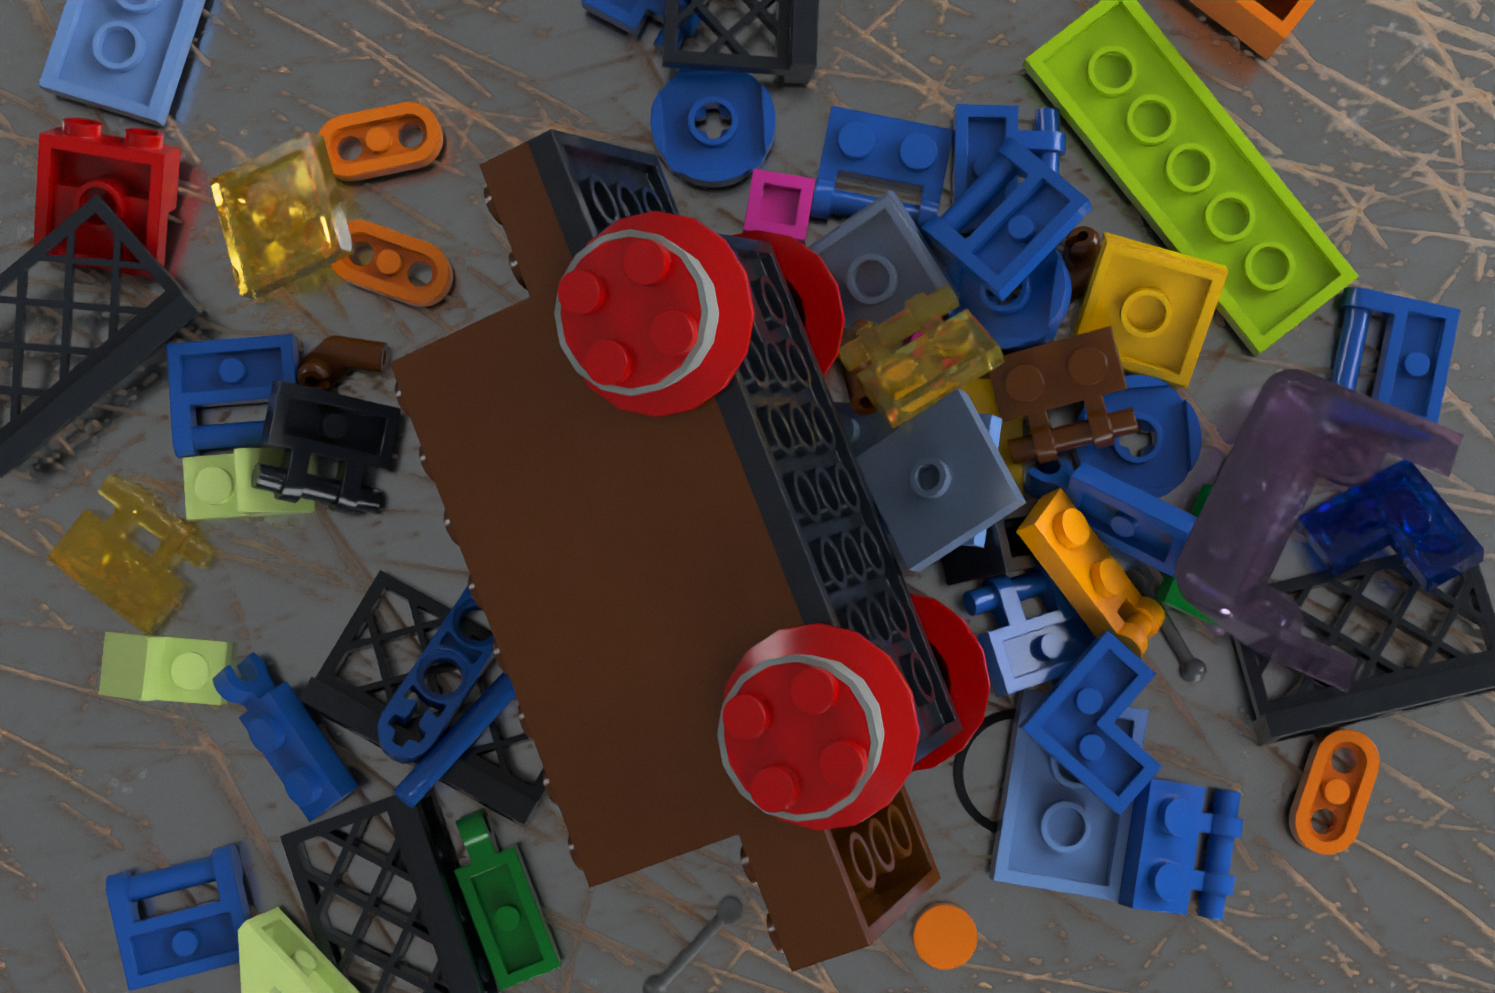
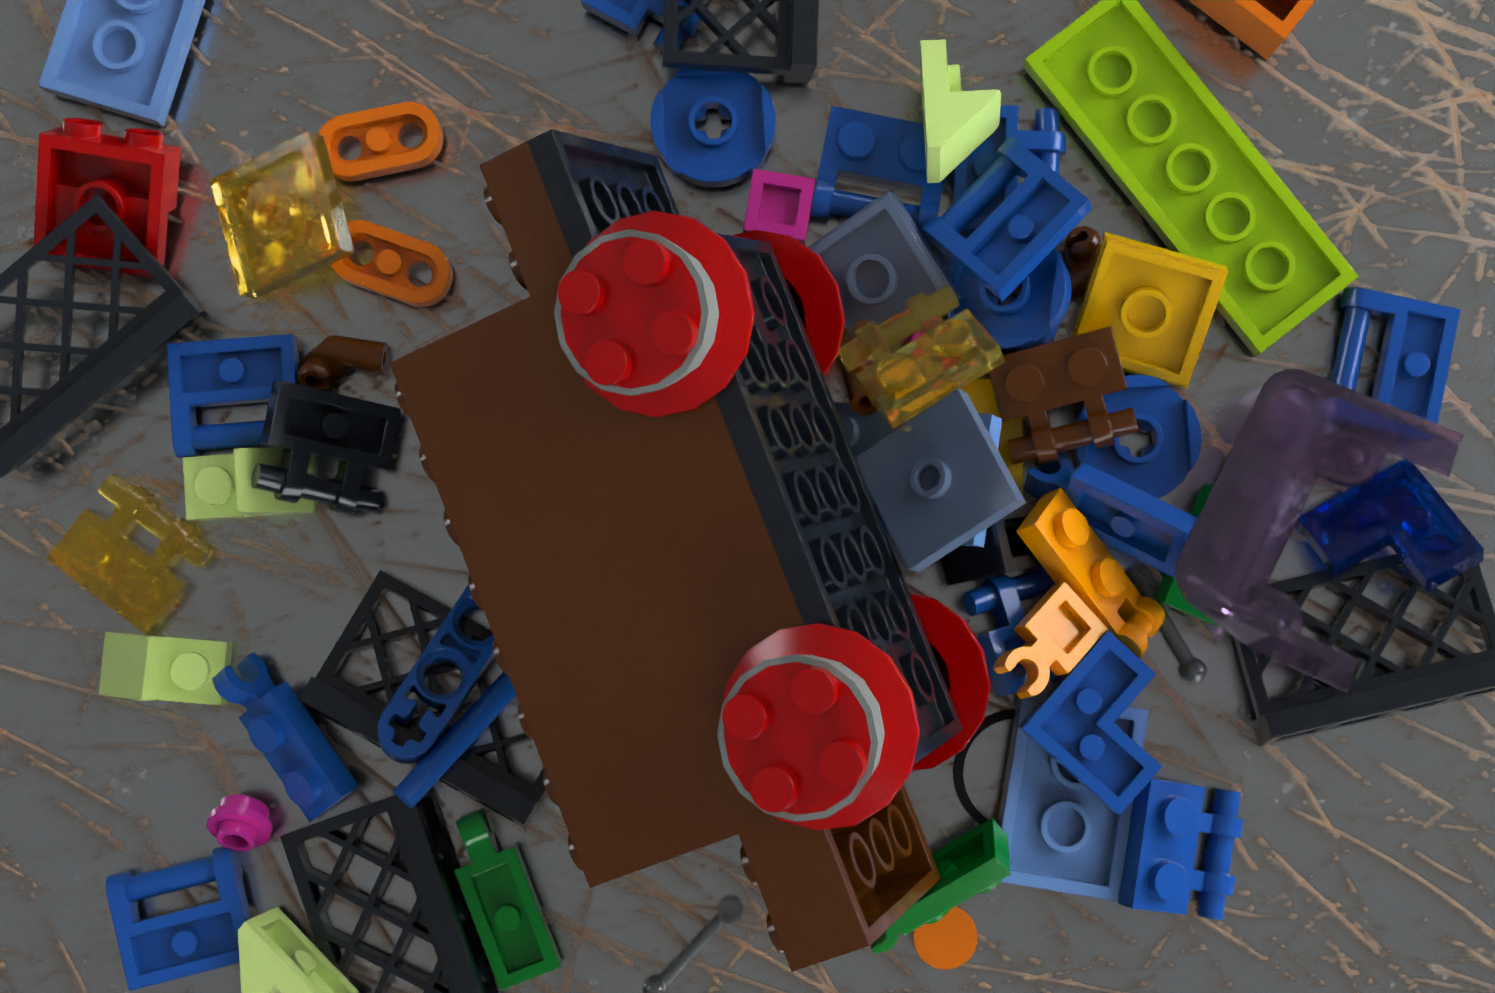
orange plate [1289,728,1380,855] -> none
none -> dark pink plate [206,795,273,852]
none -> green plate [871,818,1011,954]
none -> yellowish green slope [920,39,1001,183]
none -> light orange plate [993,582,1108,699]

